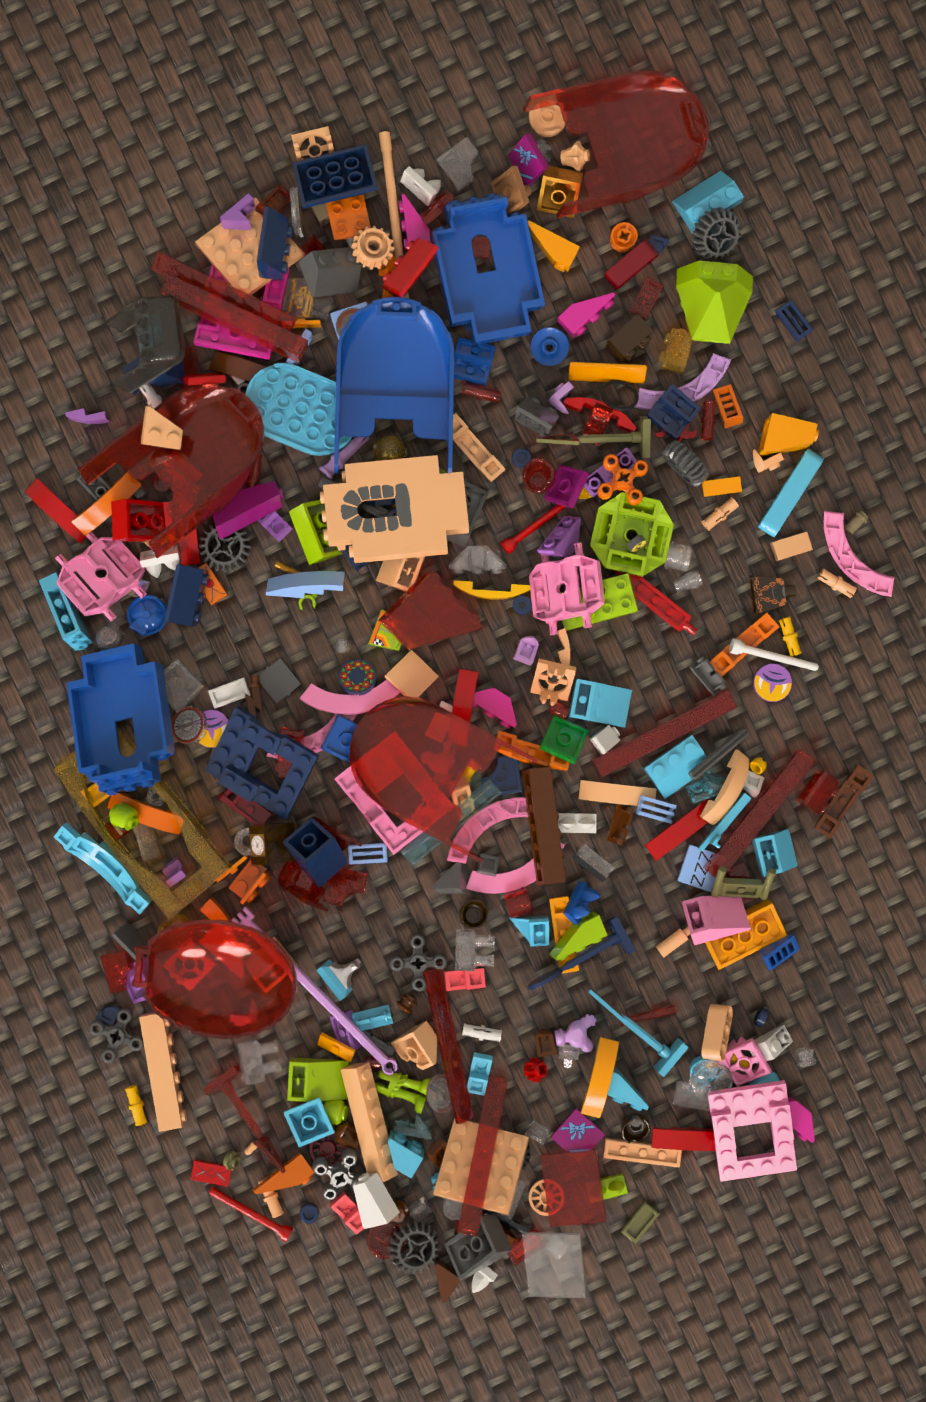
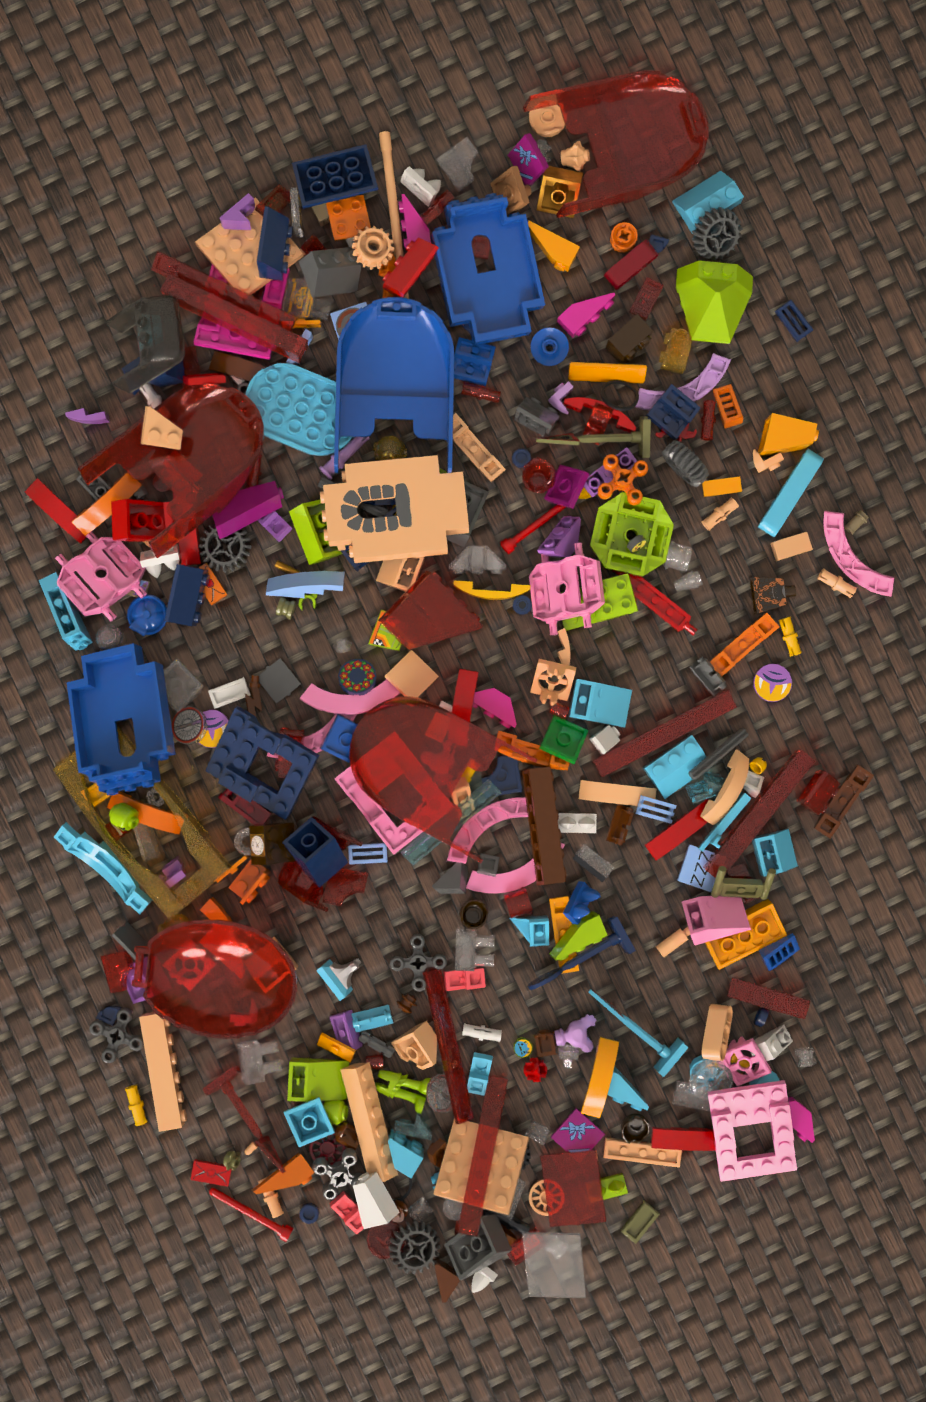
lavender hinge [231,906,397,1075] -> none
light nougat piece [291,126,334,161] -> none
lavender plate [513,636,539,666] -> none
clear red bar [619,1005,677,1026] -> none
white piece [729,638,819,671] -> none
none -> olive wheel [276,597,296,620]
none -> tile [513,1037,533,1058]
none -> clear red slope [727,978,810,1019]

